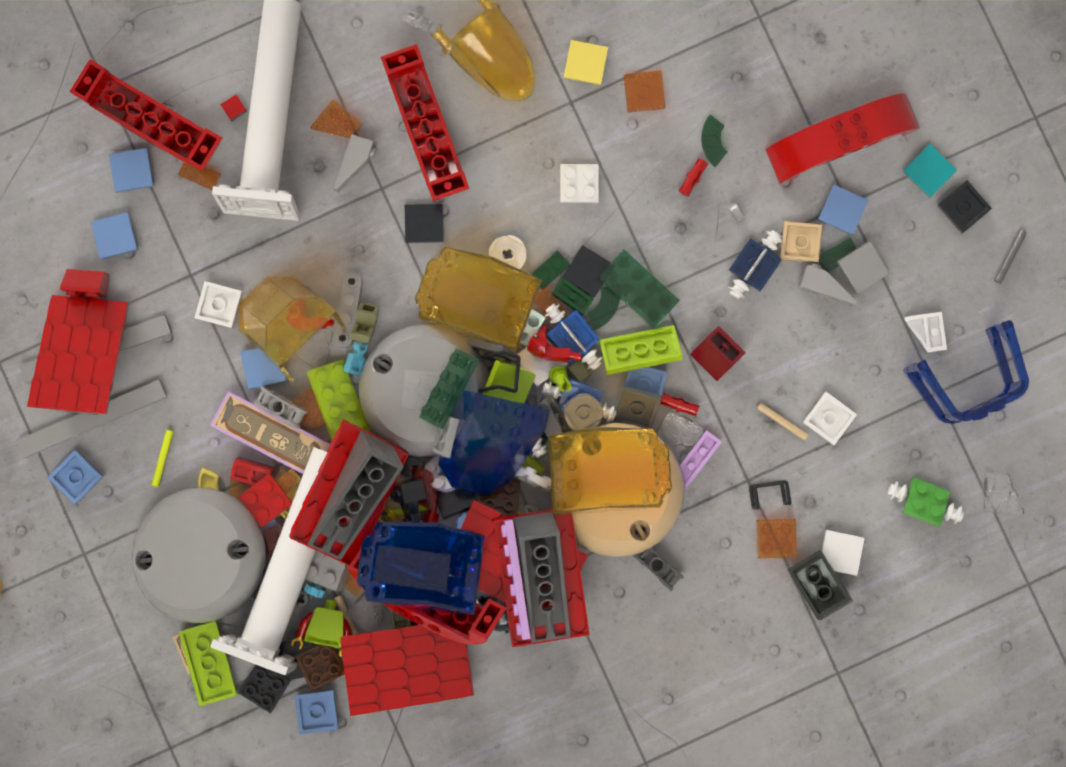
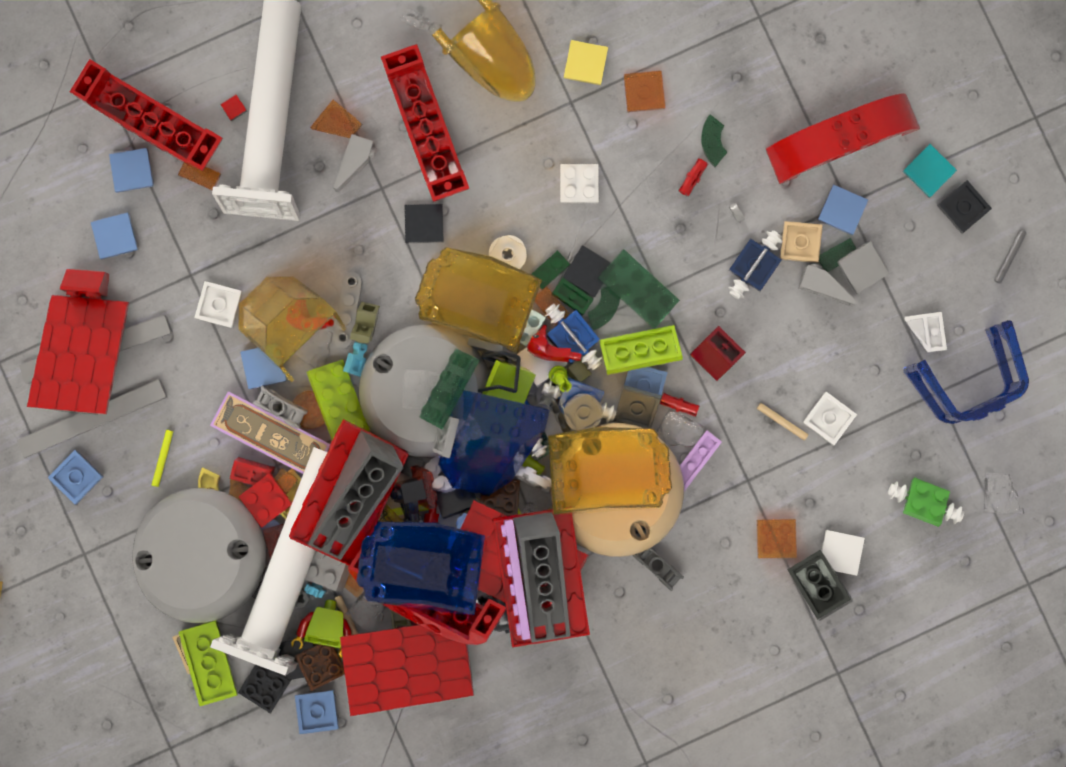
black piece [749,480,791,510] -> none

